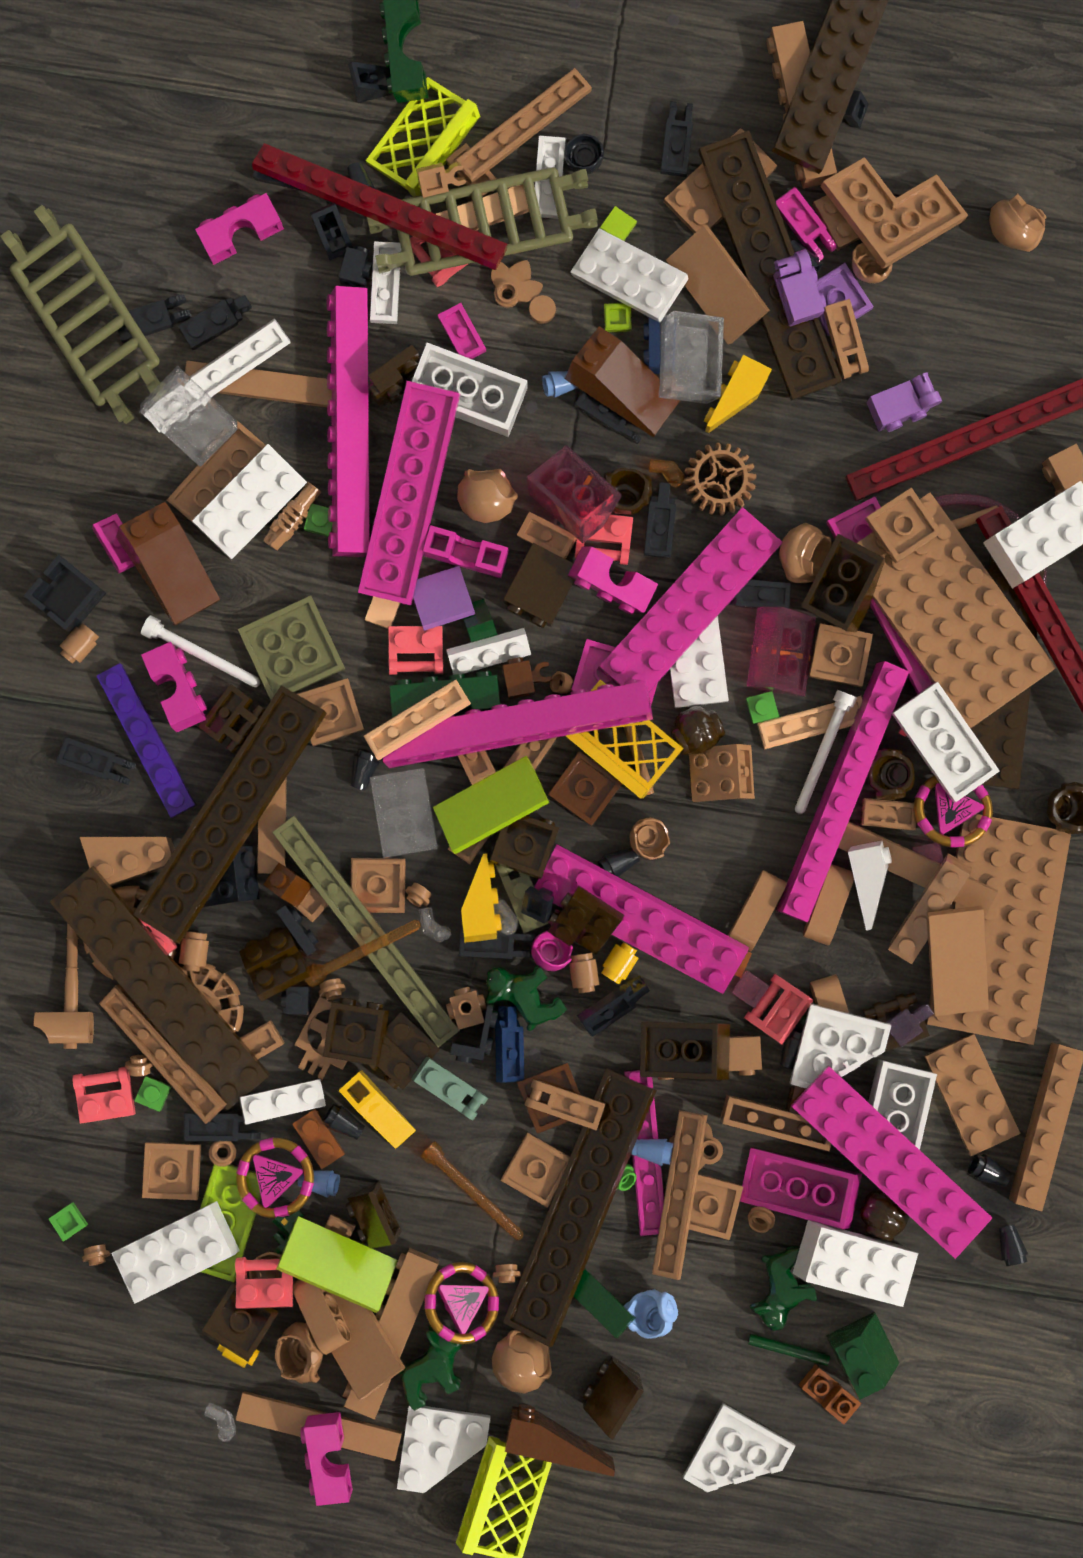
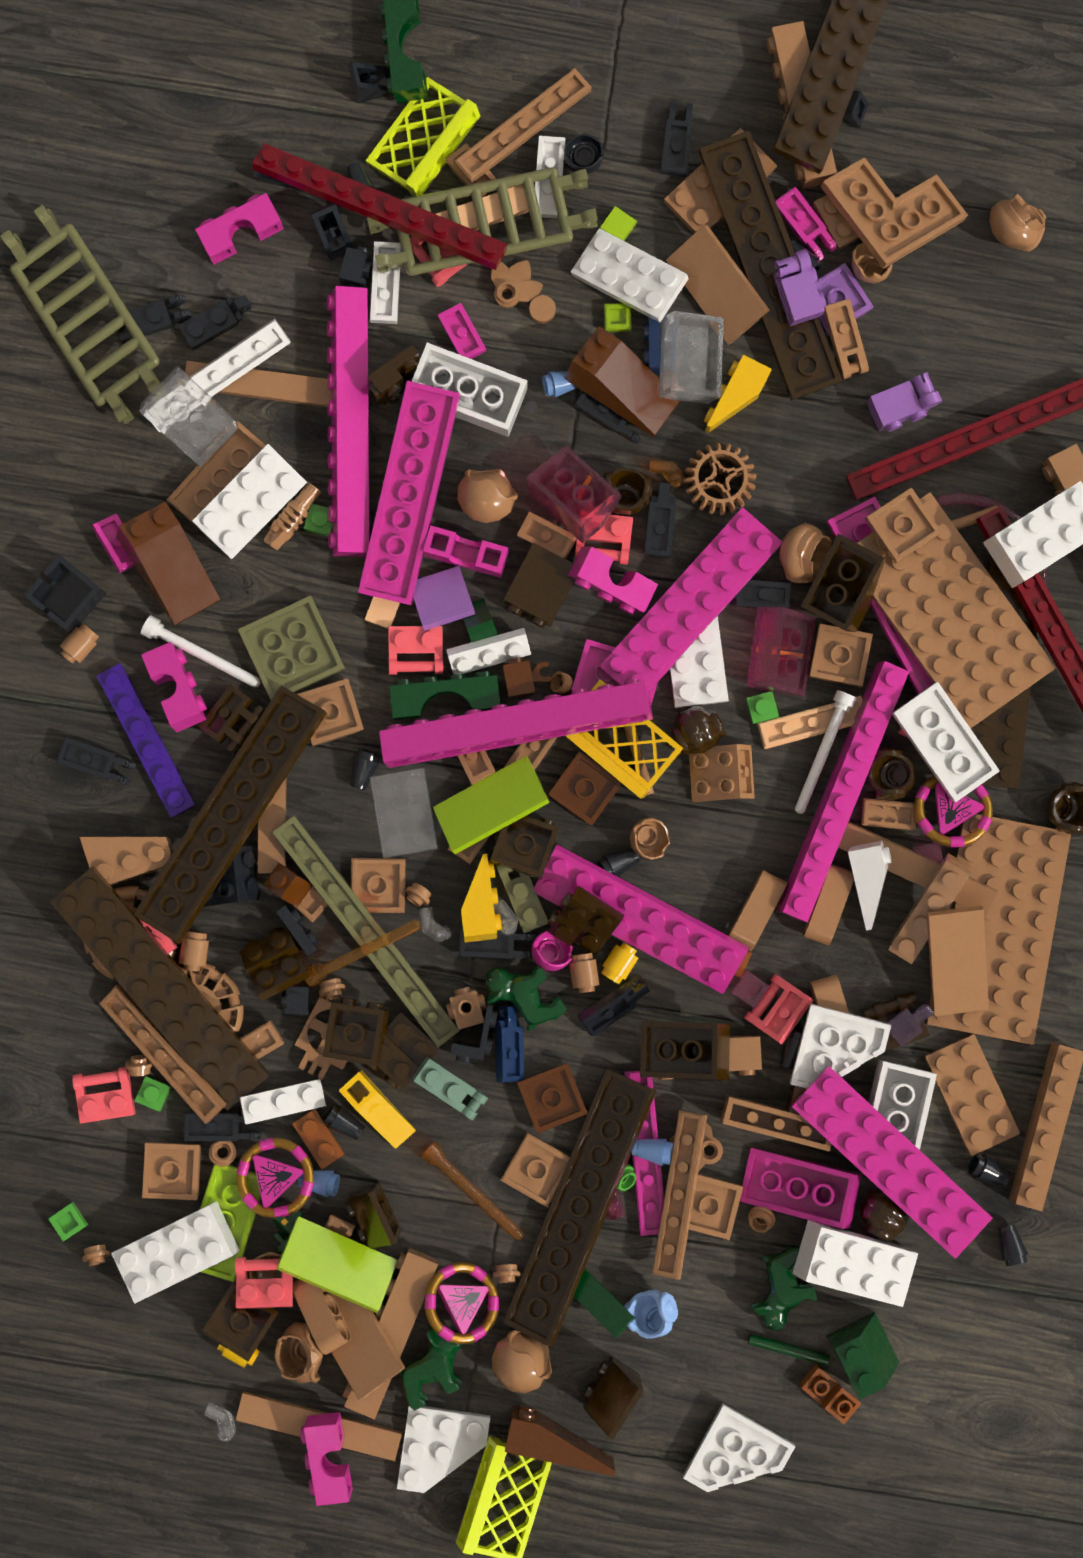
medium nougat piece [34,923,94,1049] -> none
light nougat tile [364,680,471,760] -> none
medium nougat plate [416,162,466,198] -> none
black tile [521,886,554,924] -> none
medium nougat plate [524,1079,606,1130] -> none
none -> clear pink plate [606,1189,626,1220]

